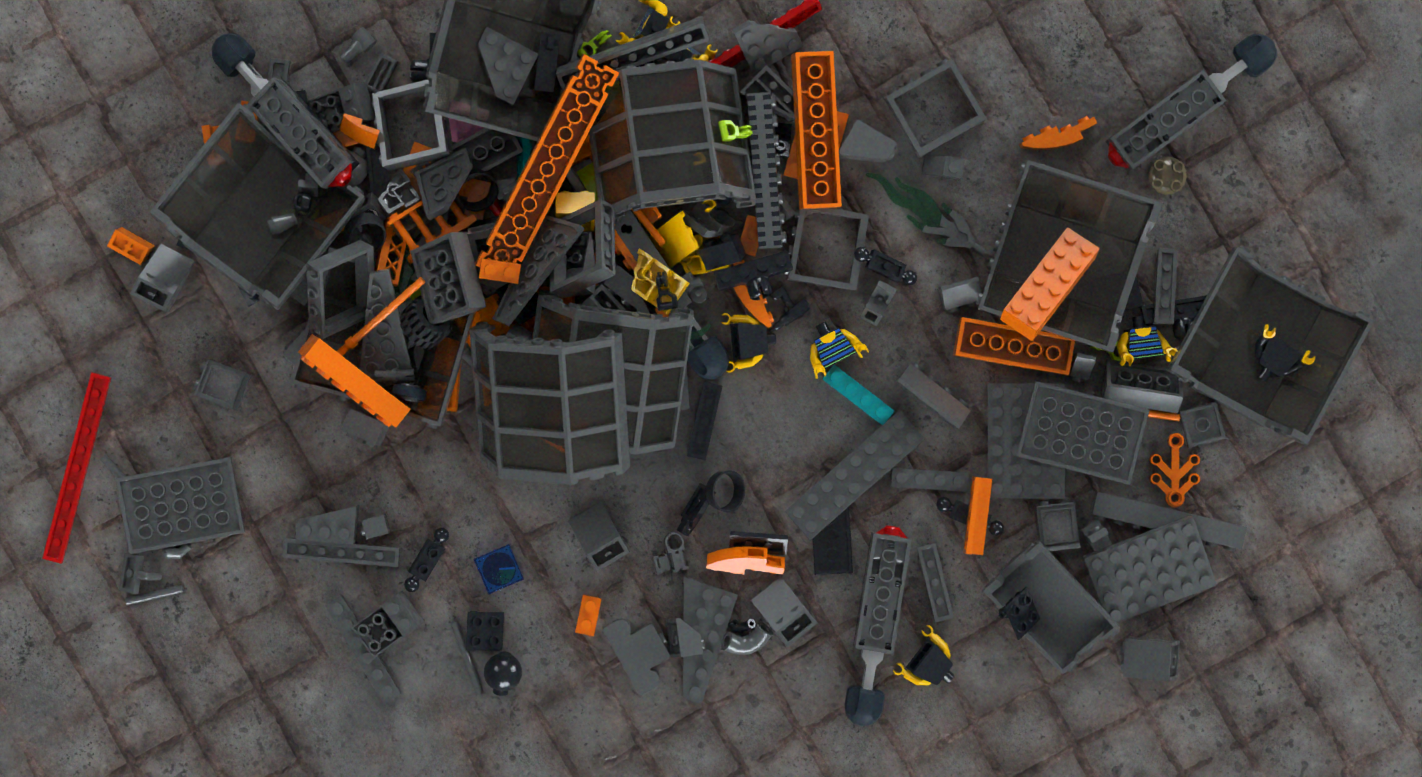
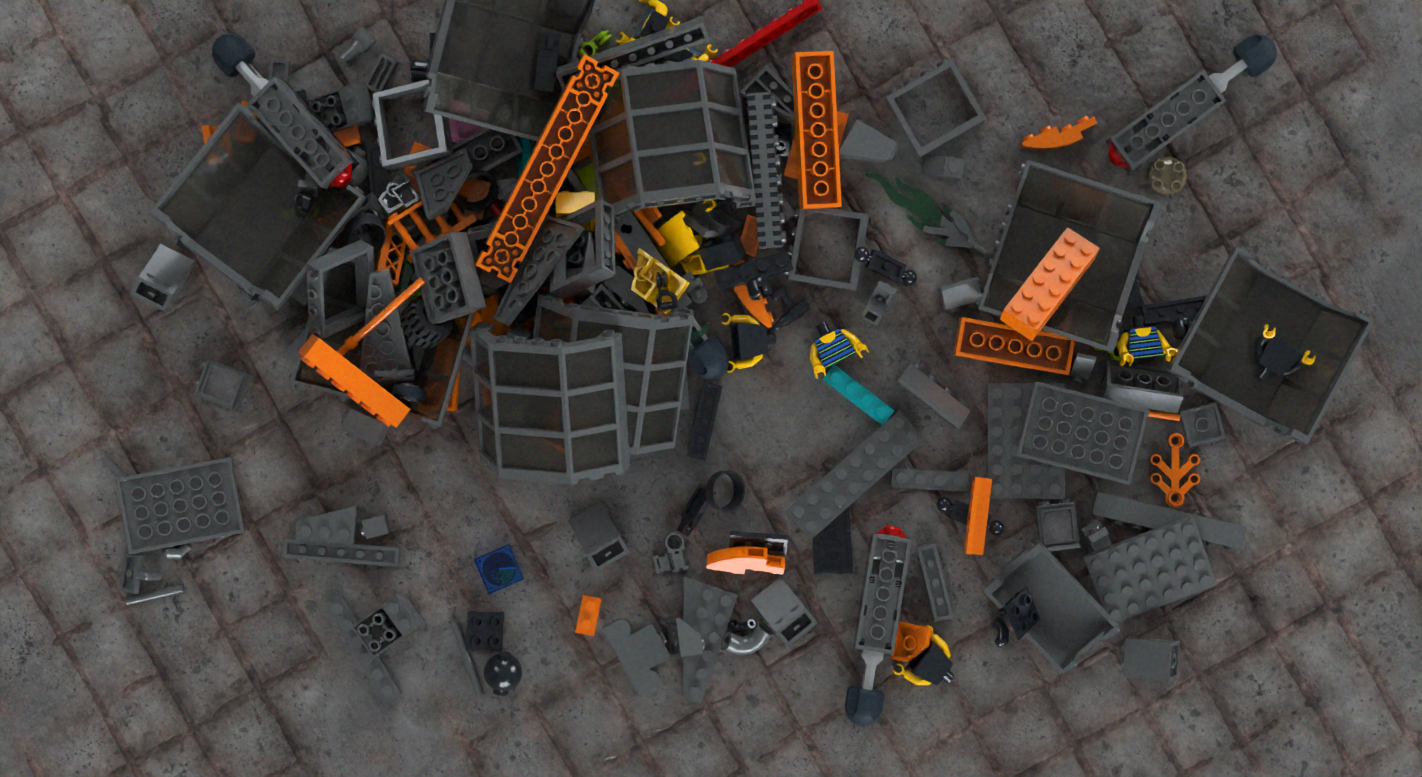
red plate [42,372,112,564] -> none
orange hinge [107,227,155,265] -> none
dark grey cone [267,213,297,235] -> none
orange slope [340,113,380,149] -> none
black plate [404,528,449,592] -> none
dark grey plate [477,27,538,106] -> none
orange plate [479,258,521,284] -> none
lime piece [718,120,753,141] -> none
dark grey plate [732,20,803,75] -> none
dark grey plate [1153,248,1178,326] -> none
none -> orange plate [890,621,932,662]
none -> black arm [992,617,1009,647]

